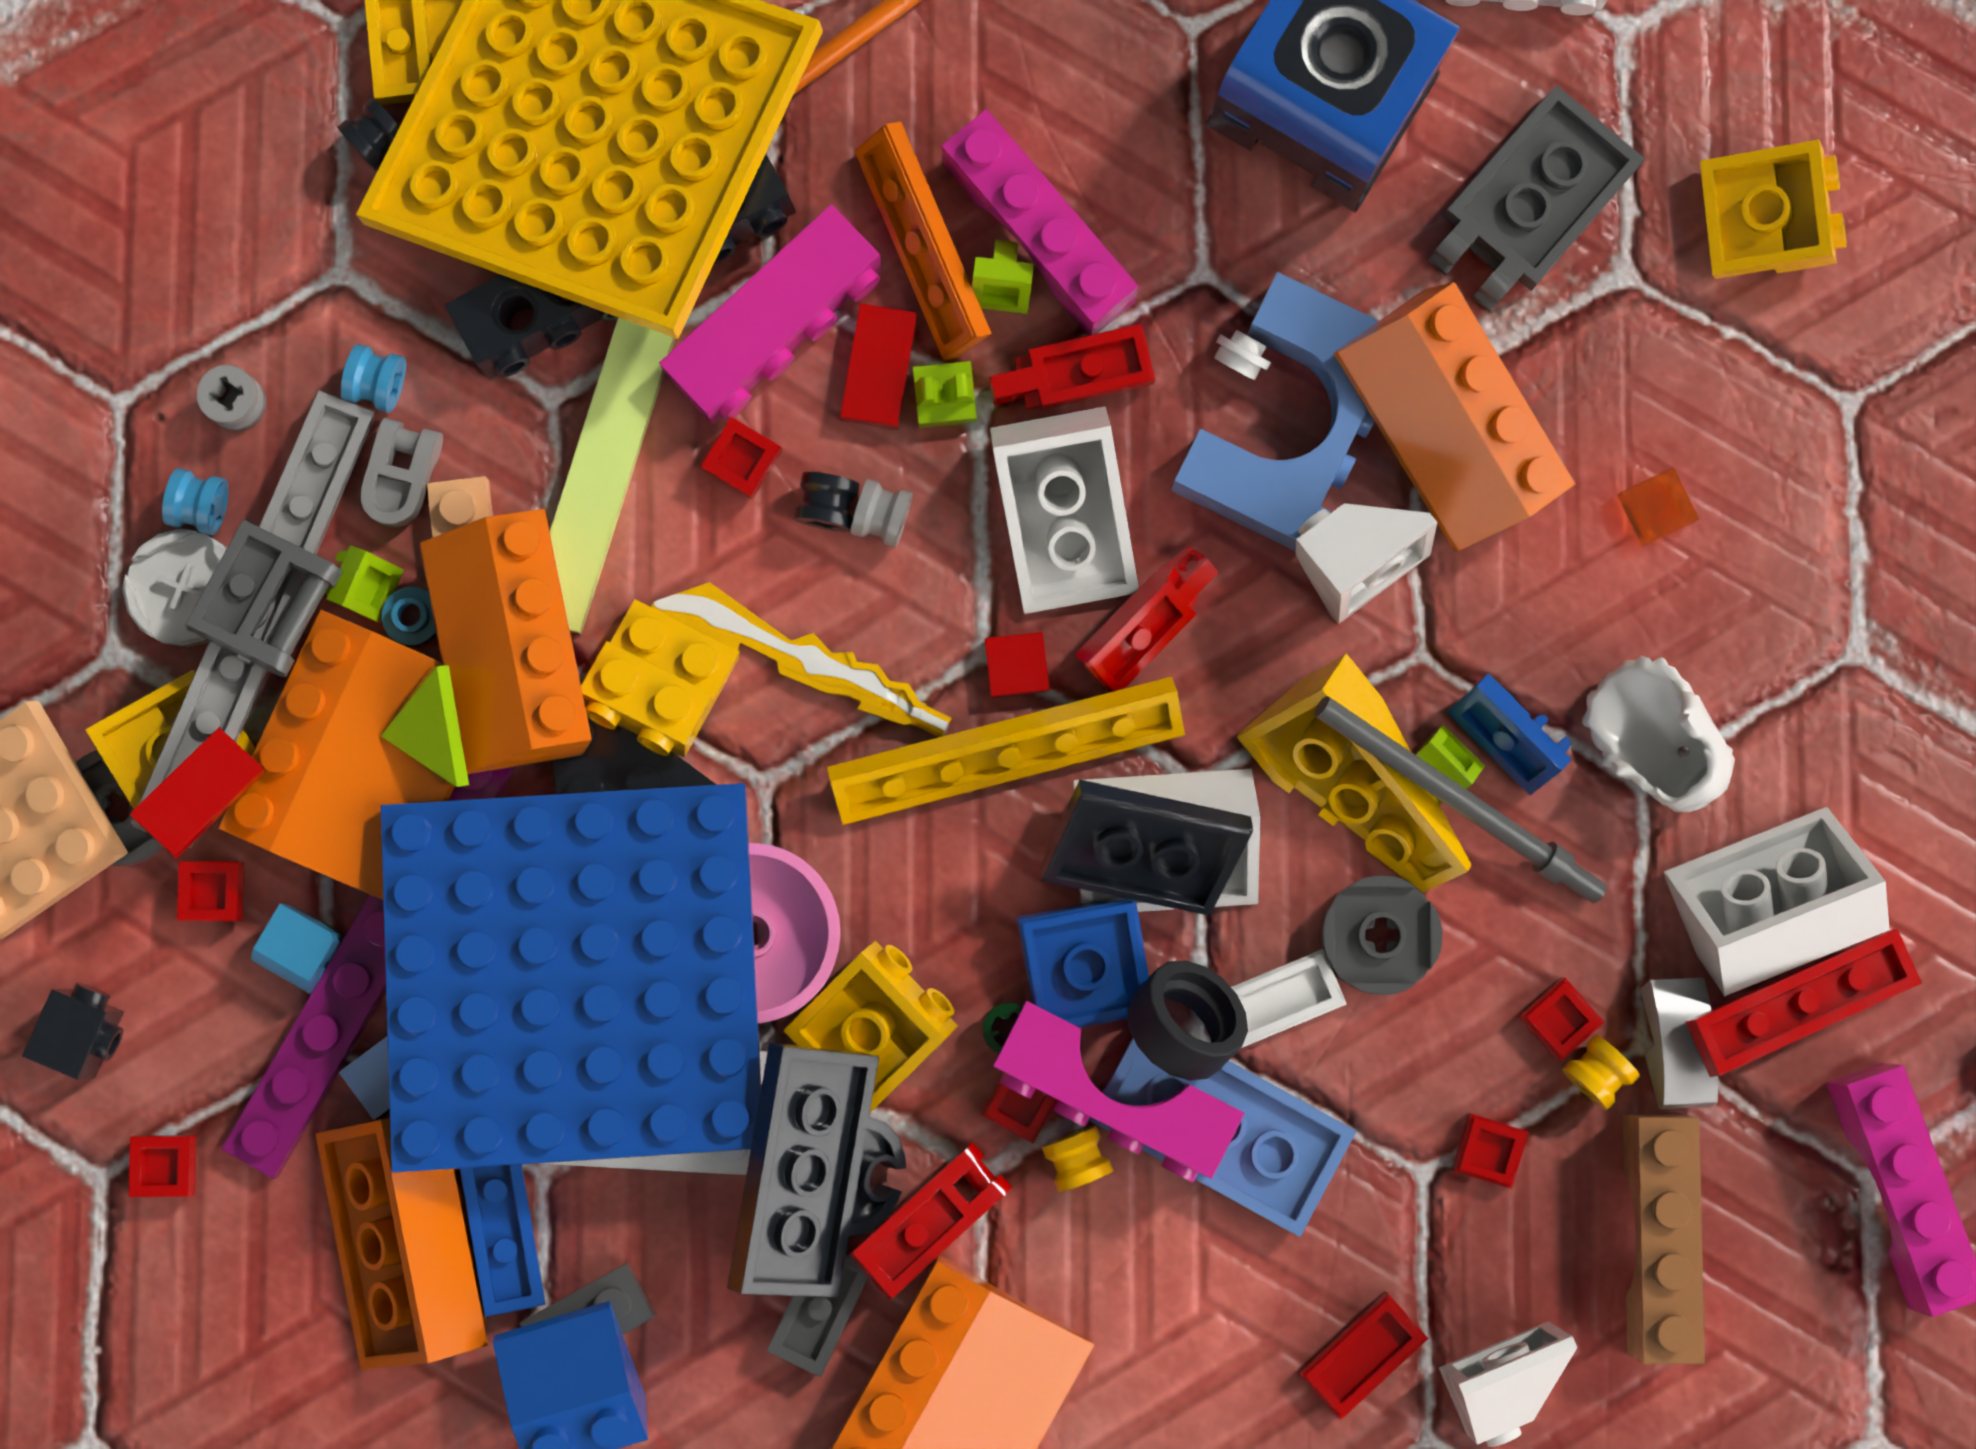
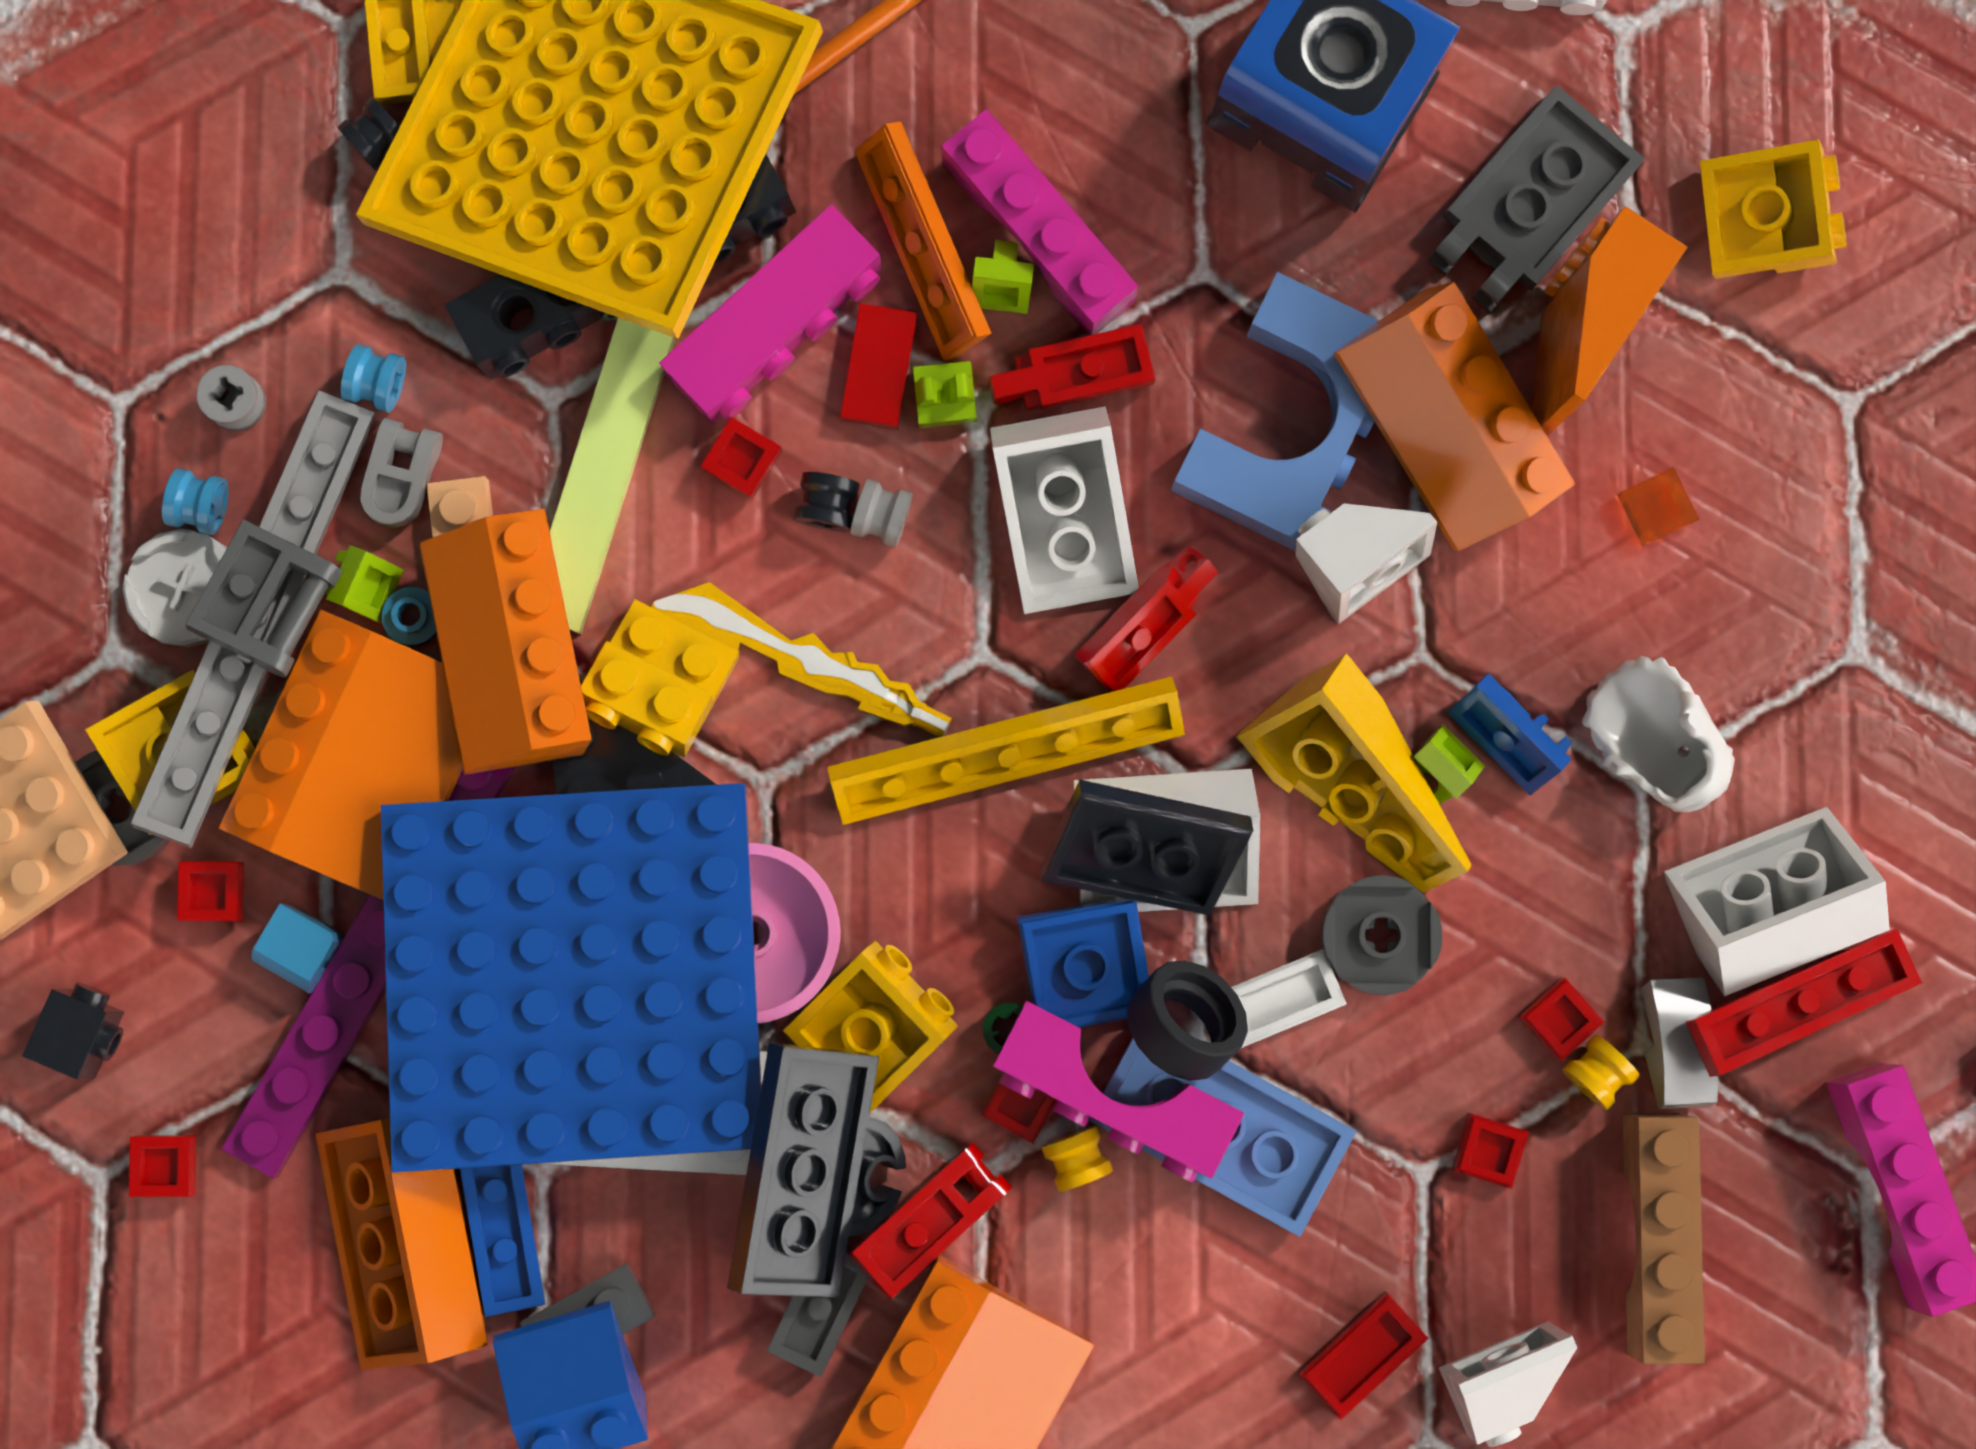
red tile [129,727,265,859] -> none
light blue tile [339,1036,390,1120] -> none
lime slope [381,665,469,787] -> none
red tile [984,632,1050,698] -> none
white plate [1214,330,1271,380] -> none
dark grey bar [1314,696,1607,903] -> none
none -> orange slope [1530,206,1688,436]

